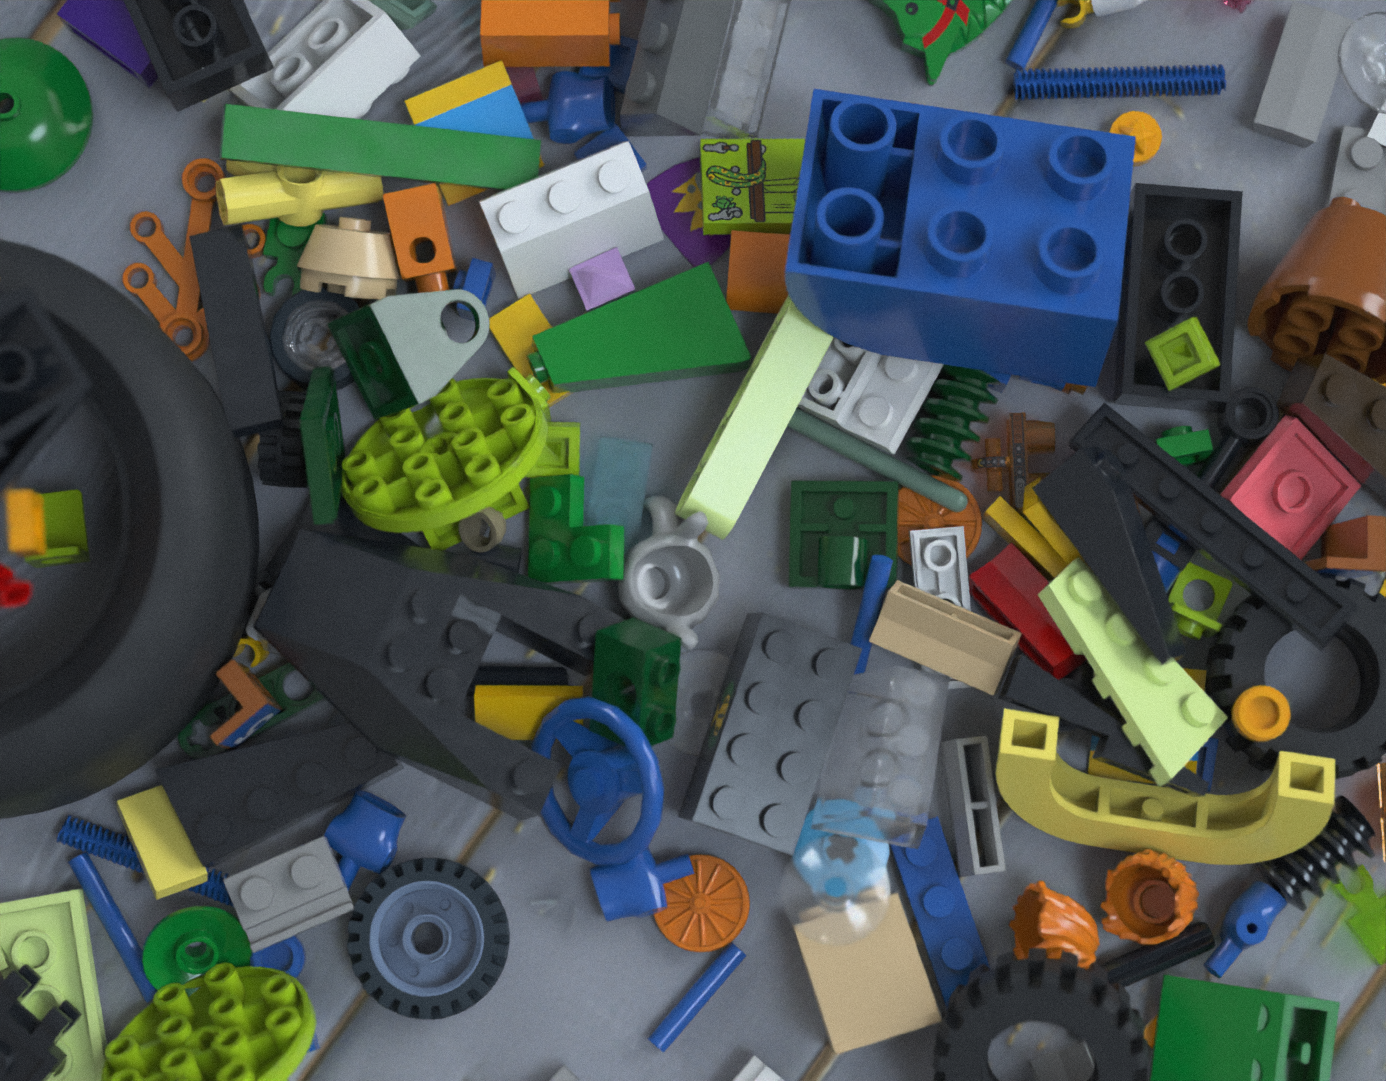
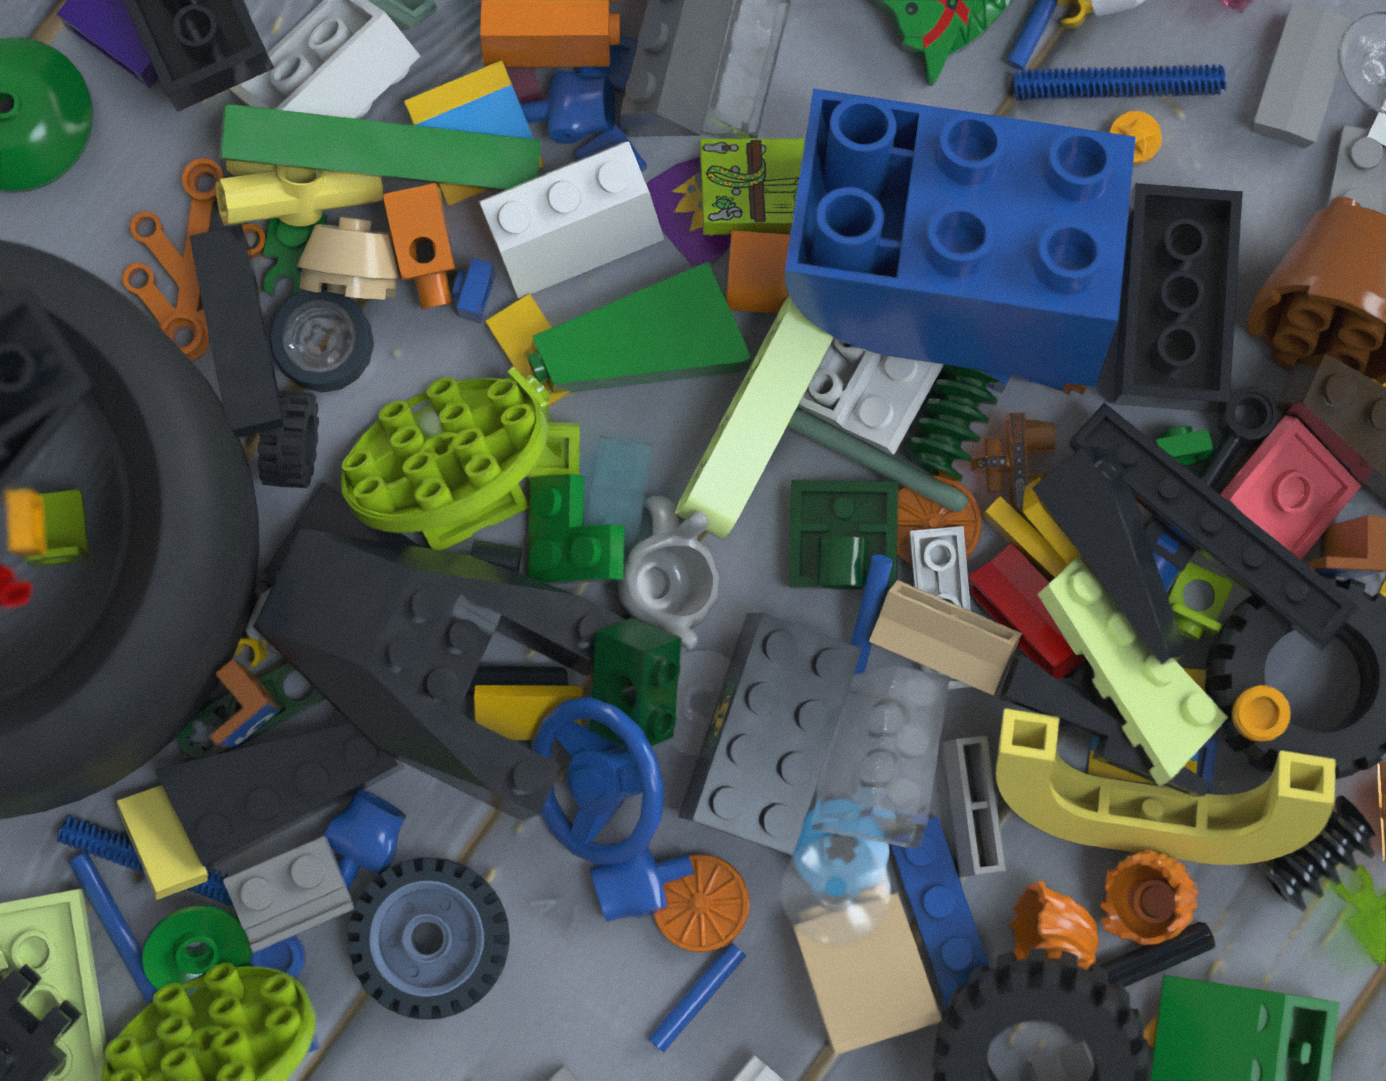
dark green tile [300,366,346,525] -> none
hose [327,289,490,420] -> none
dark tan hinge [459,506,506,552] -> none
lavender tile [569,247,637,312] -> none
lime tile [1145,317,1221,391] -> none
blue piece [1203,881,1287,979] -> none

